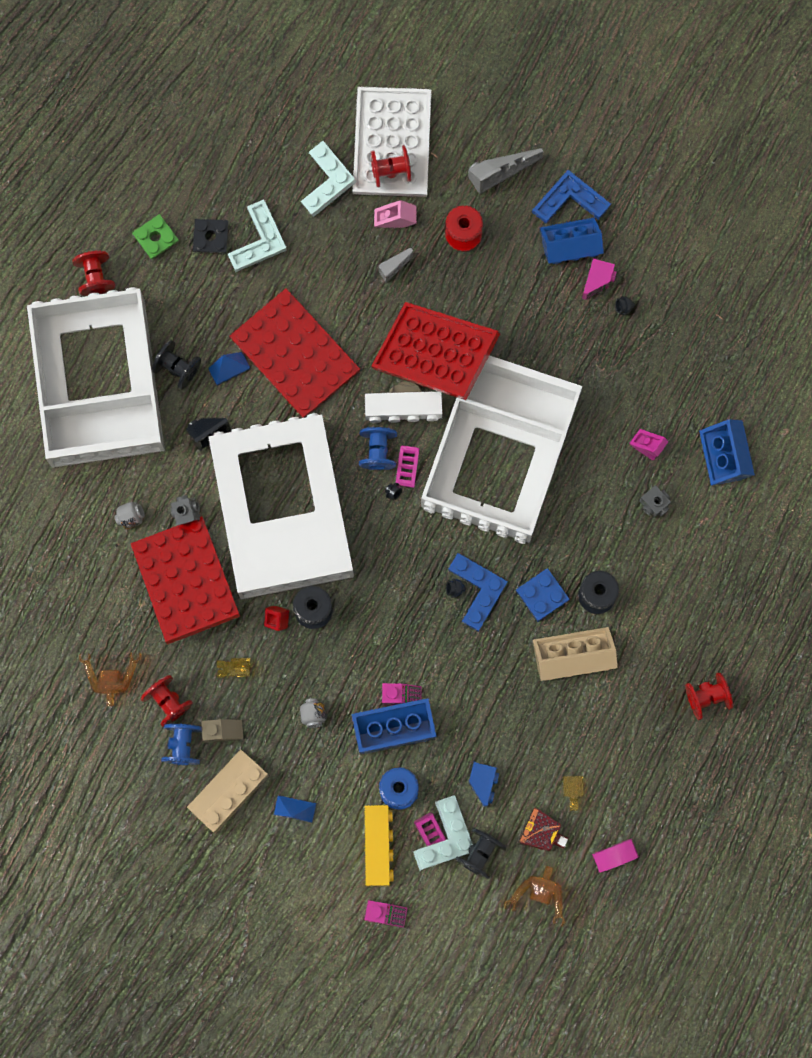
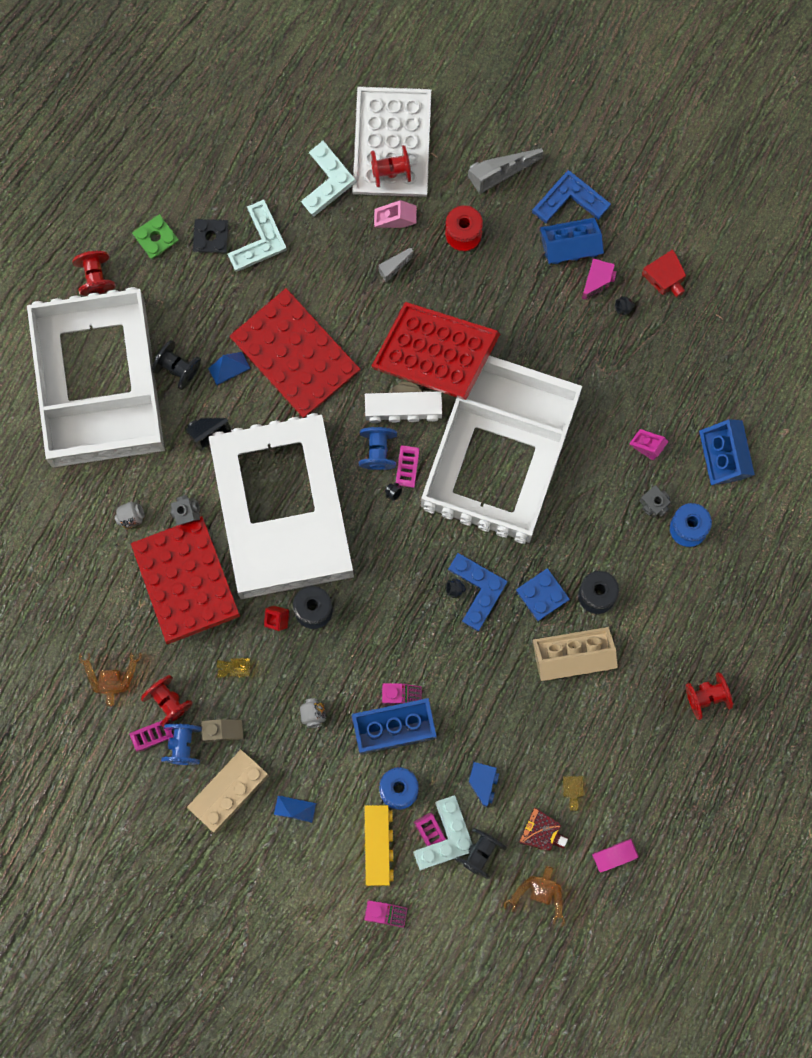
none -> dark pink slope [129,721,173,753]
none -> red torso [642,249,686,298]
none -> blue hose [670,503,712,547]

